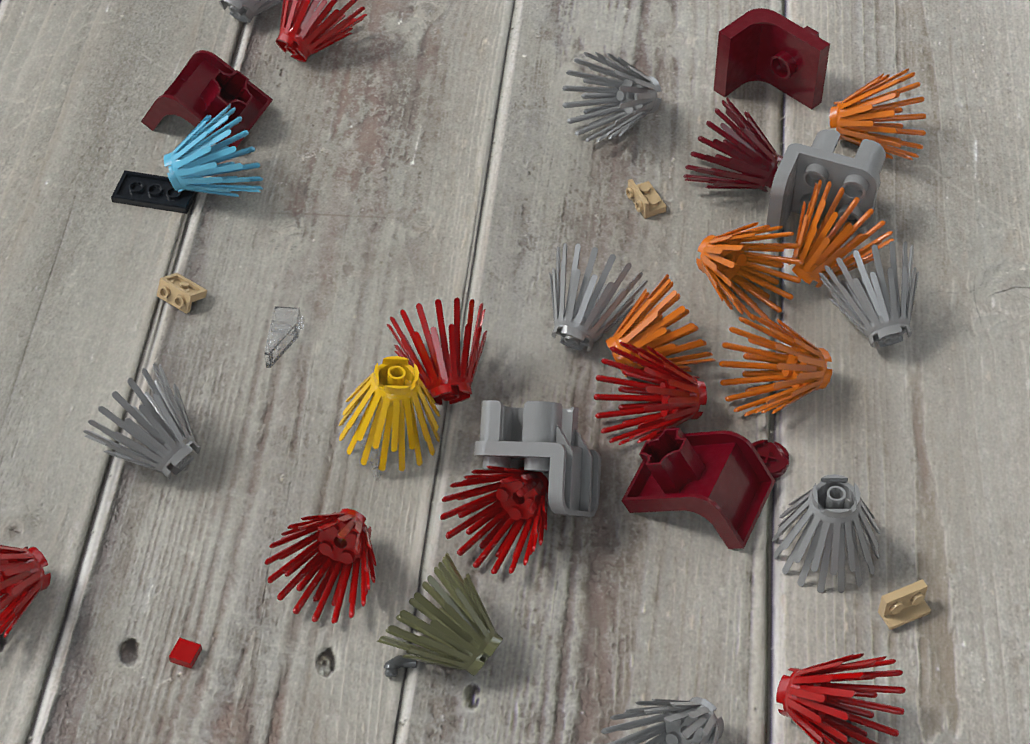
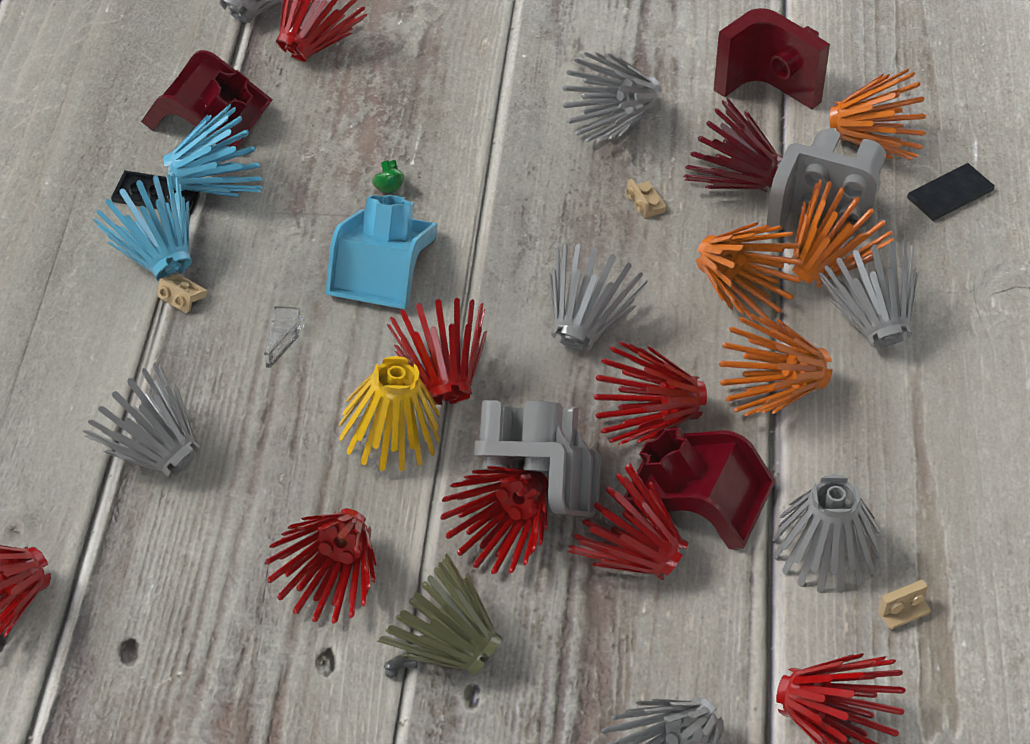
red tile [169,637,202,669] -> none
orange plant [606,274,716,377] -> none
dark red tile [752,440,789,478] -> none
none -> medium azure plant [93,174,193,281]
none -> medium azure piece [325,195,438,309]
none -> green piece [372,160,404,193]
none -> red plant [567,463,689,580]
none -> black tile [907,163,995,221]

